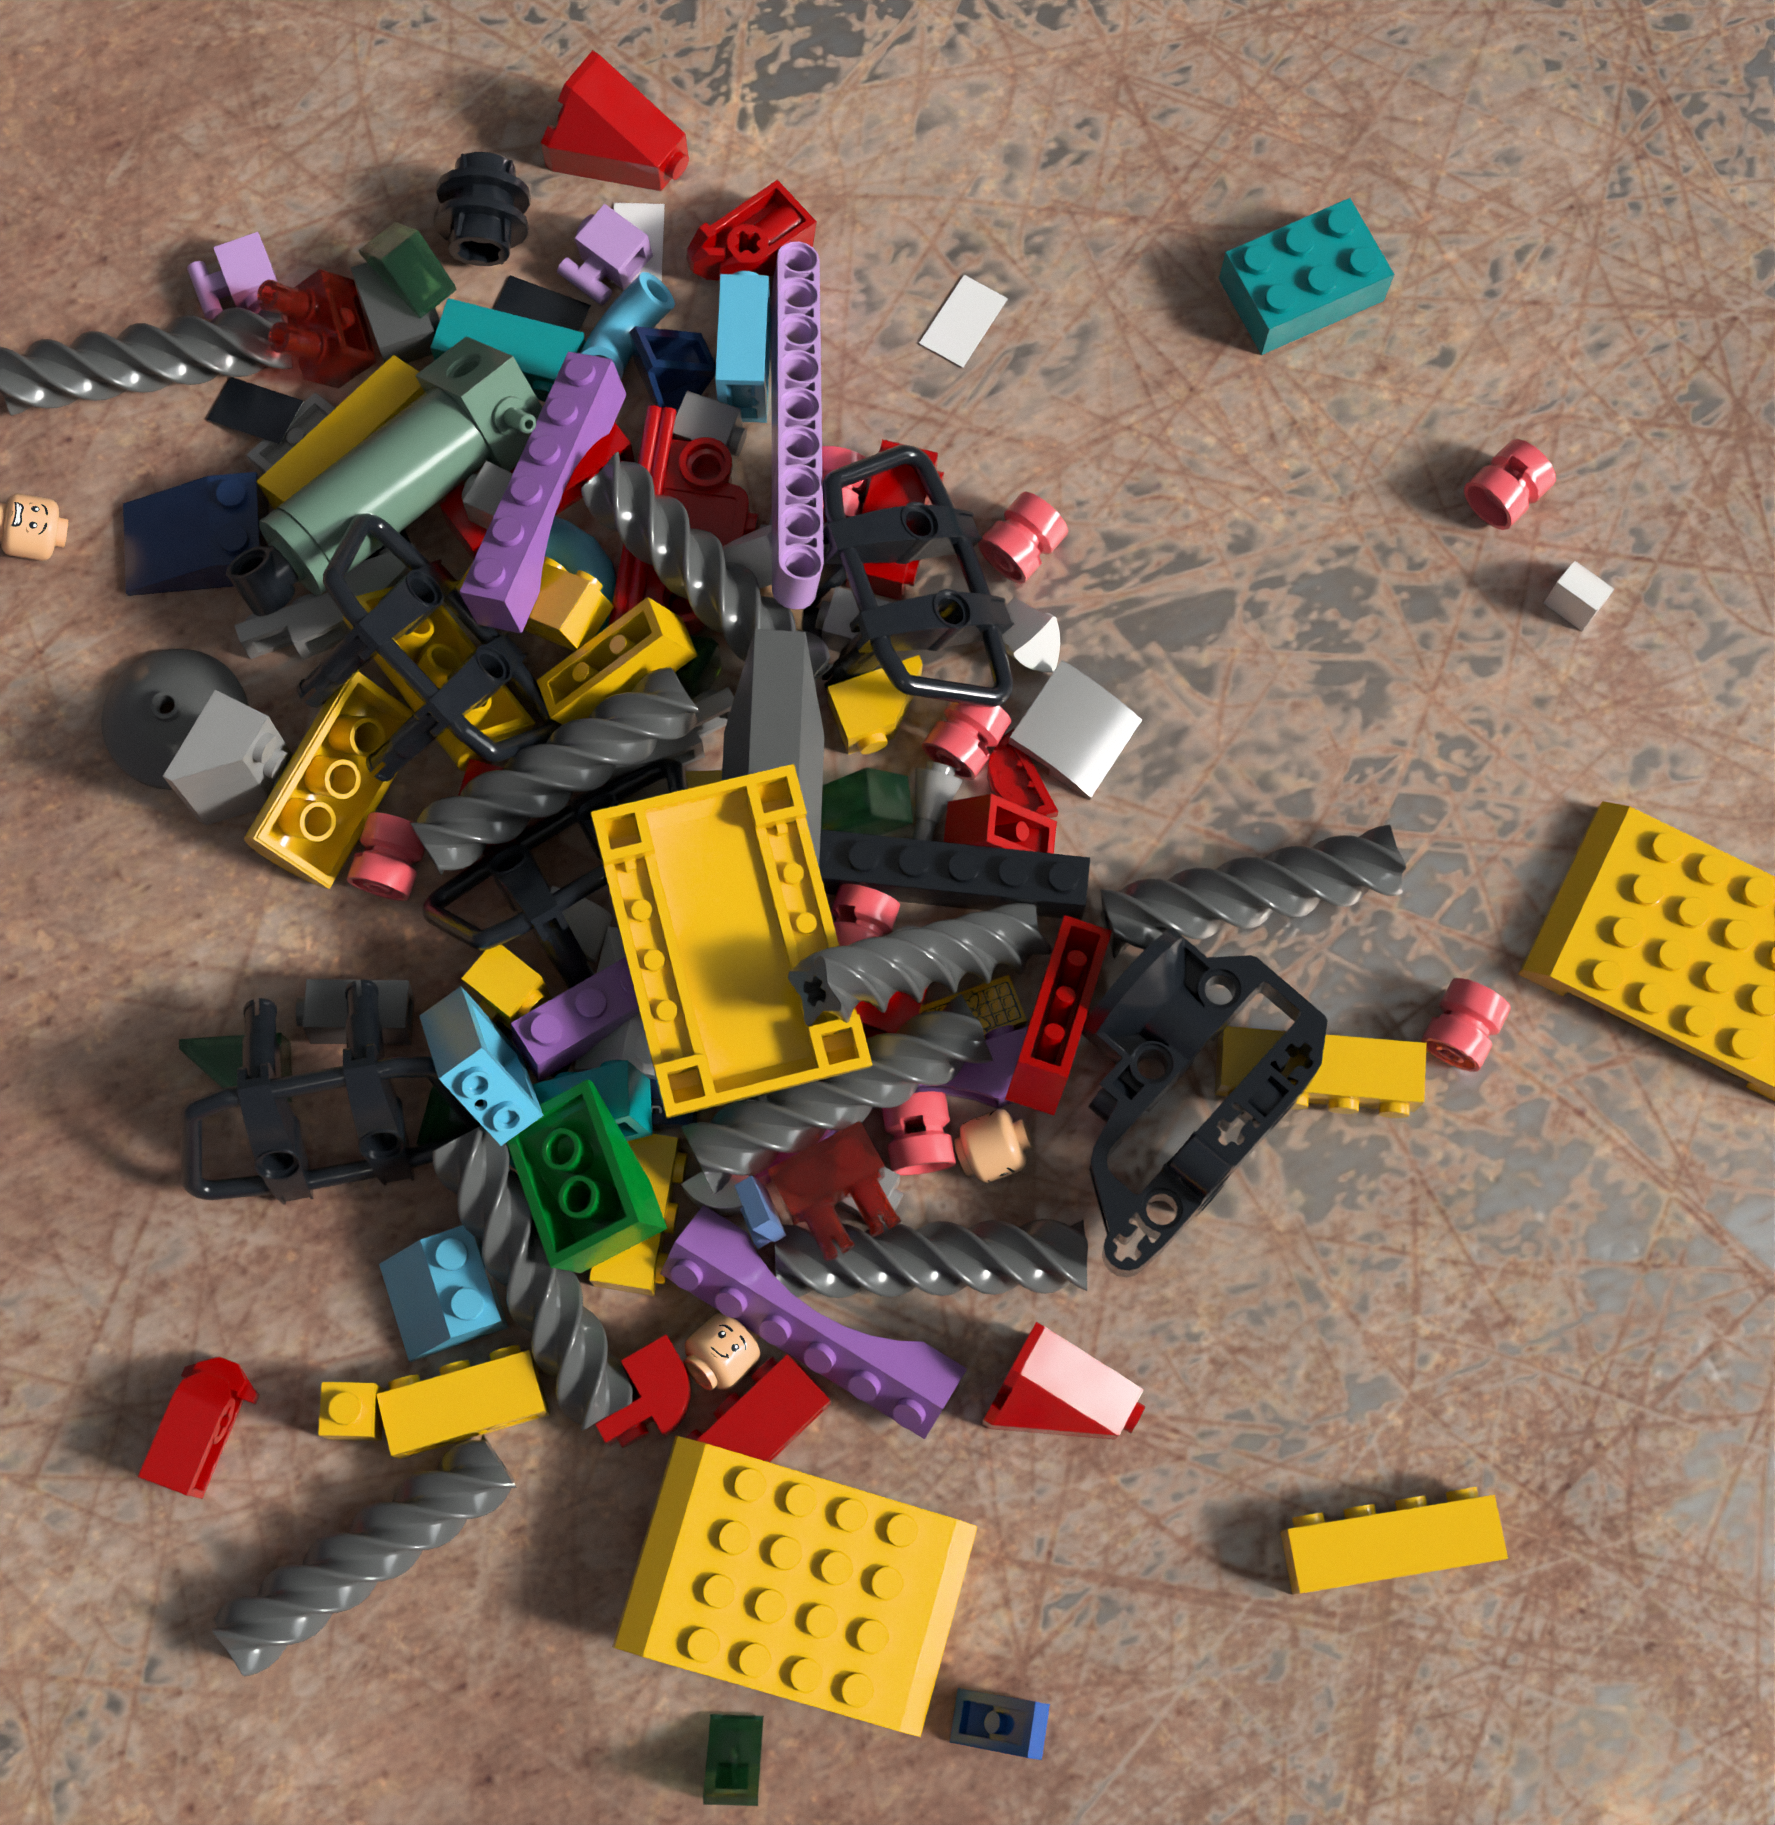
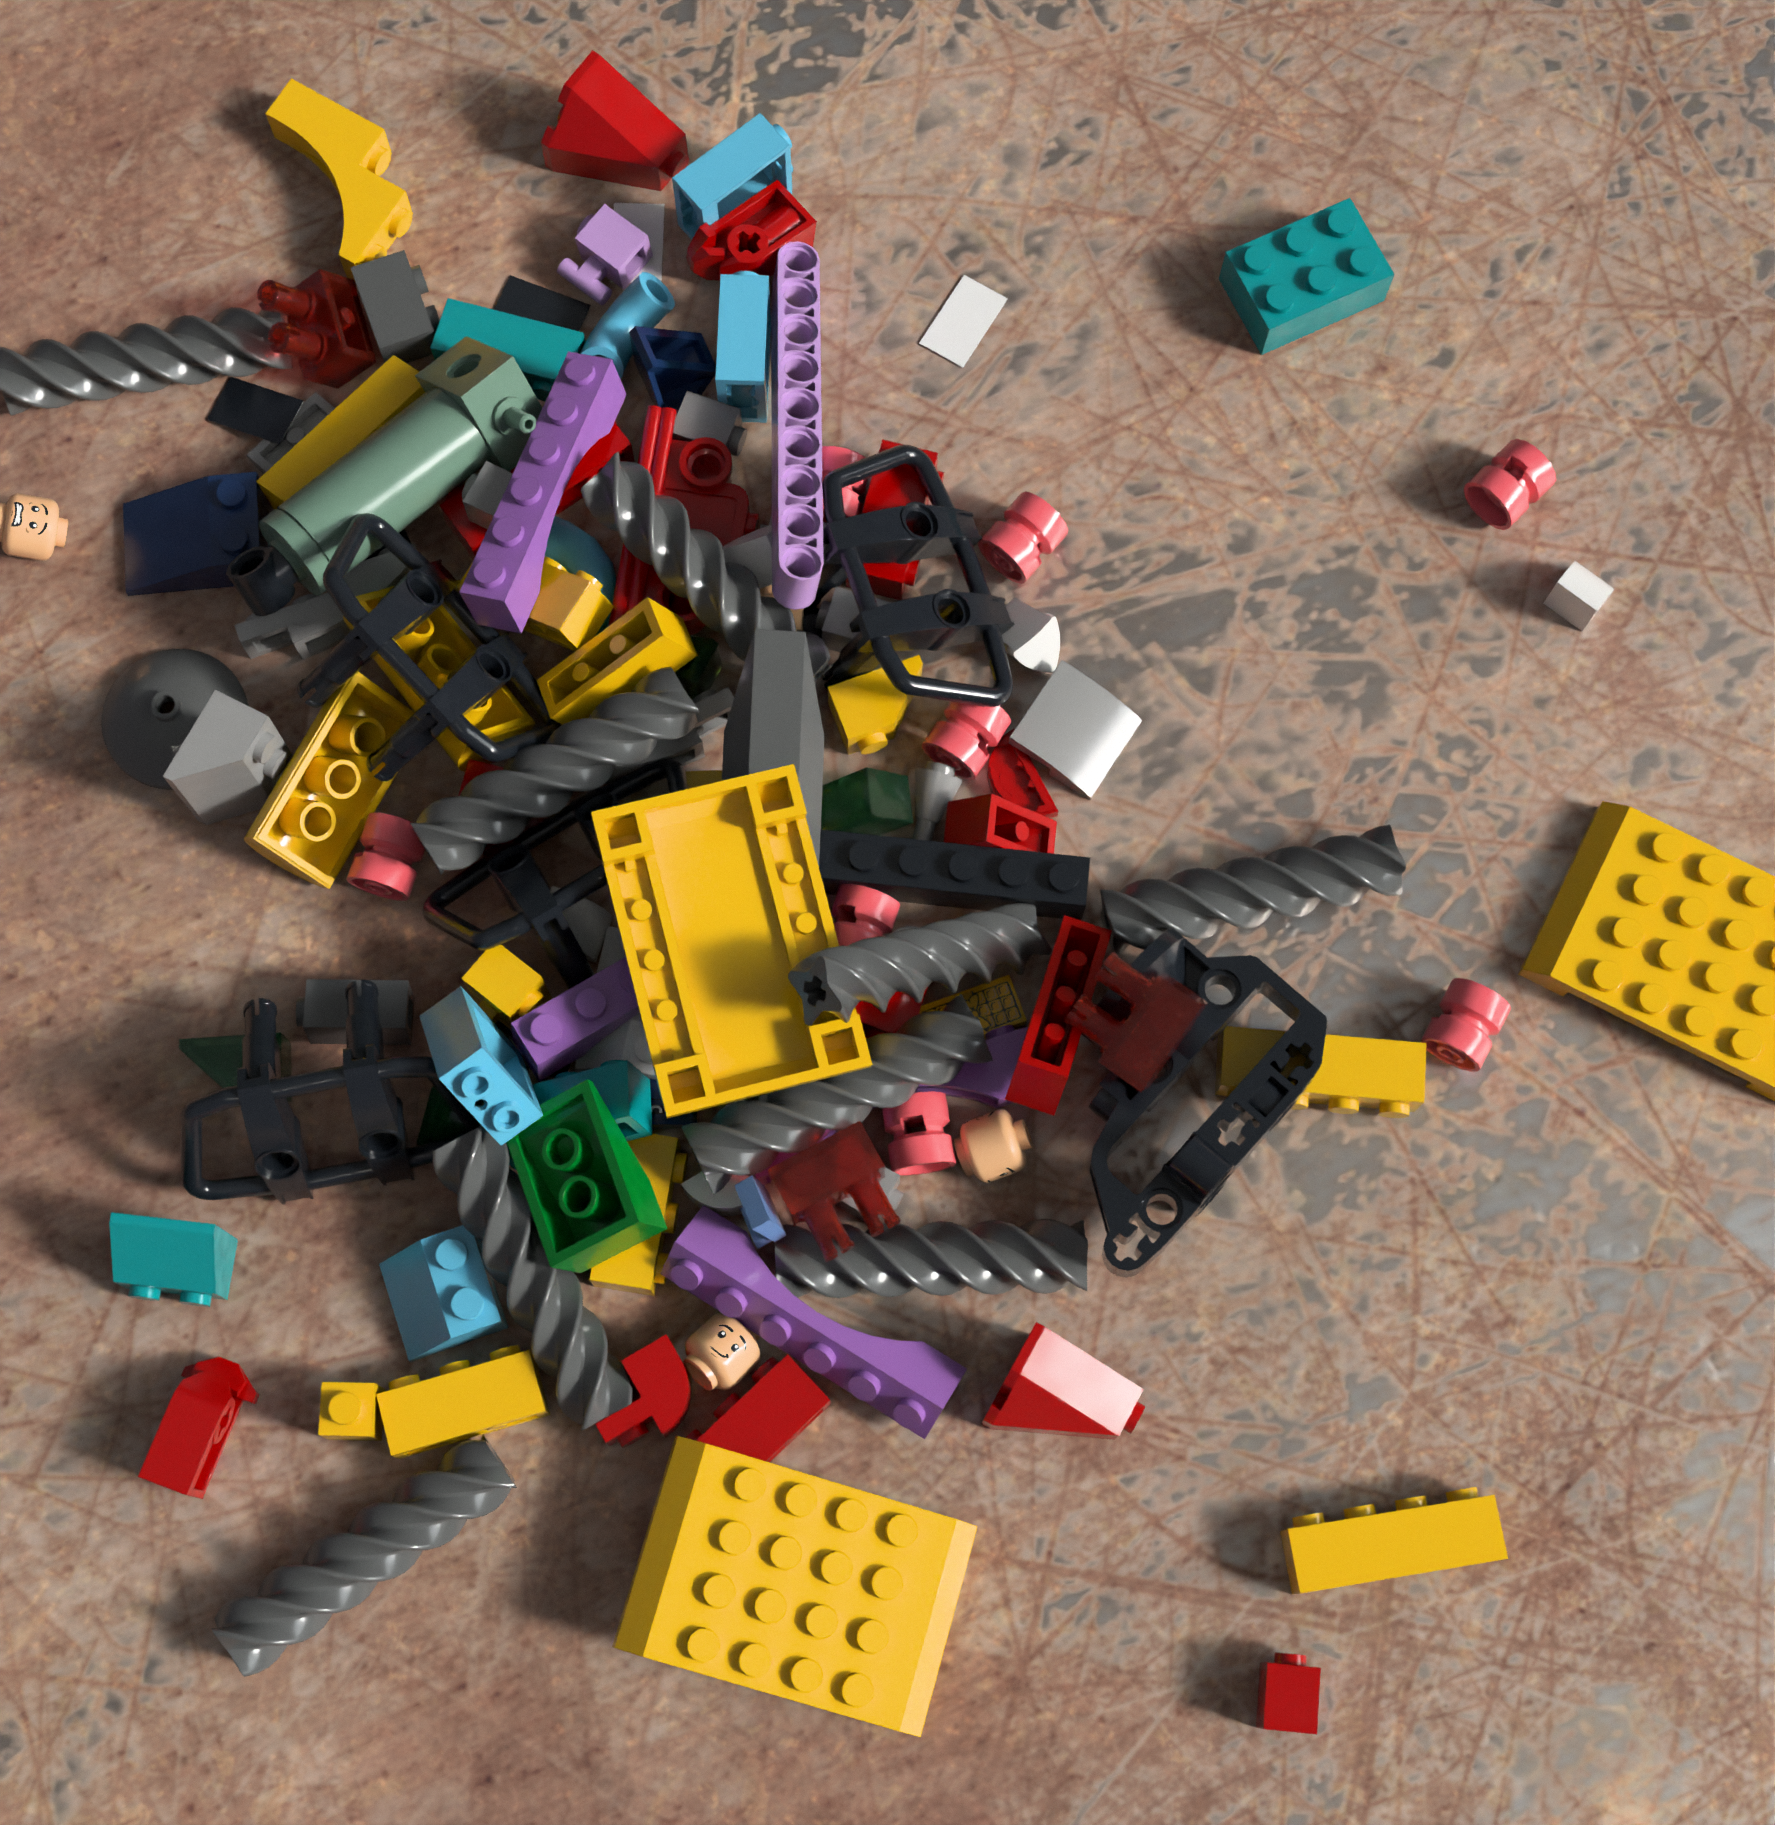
lavender brick [187,232,285,319] -> none
clear green slope [359,222,457,319] -> none
black piece [434,152,531,266] -> none
clear green slope [703,1714,764,1806] -> none
slope [949,1688,1050,1760] -> none
none -> teal slope [109,1212,238,1307]
none -> yellow arch [265,78,413,282]
none -> medium azure window [672,113,793,240]
none -> clear red brick [1064,952,1208,1092]
none -> red brick [1256,1652,1321,1735]

